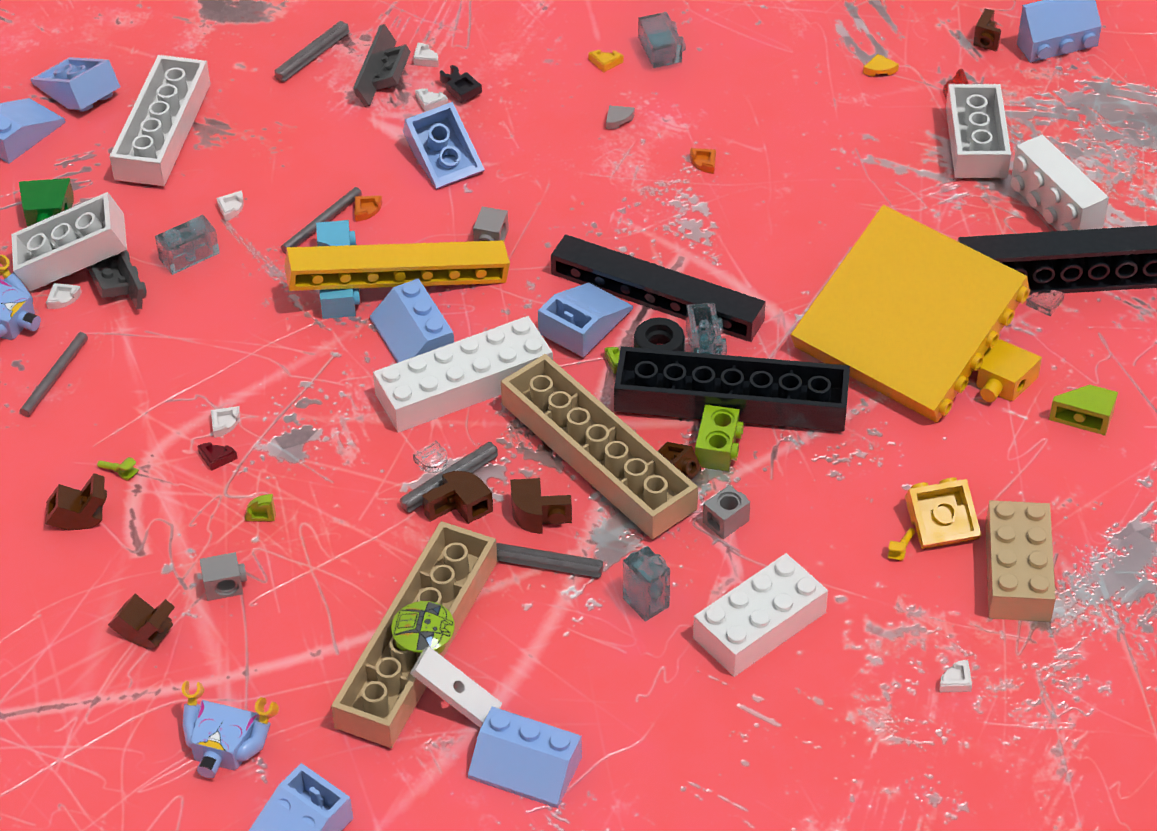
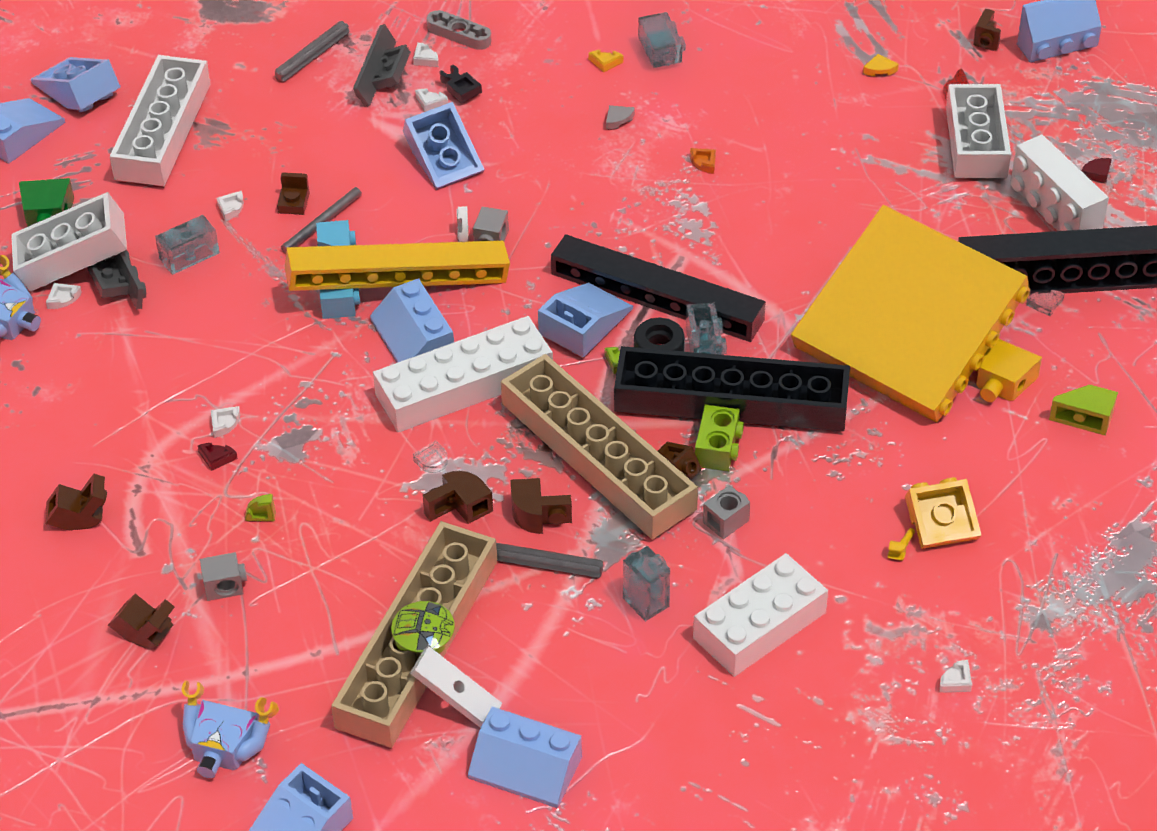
flat silver bar [20,332,88,417] -> none
lime hand [97,457,139,480] -> none
orange tile [355,195,382,222] -> none
flat silver axle [400,442,498,513] -> none
tan brick [985,500,1056,622] -> none
none -> reddish brown bracket [277,172,310,215]
none -> beam [427,10,492,50]
none -> white tile [457,206,469,242]
none -> dark red tile [1081,158,1112,183]

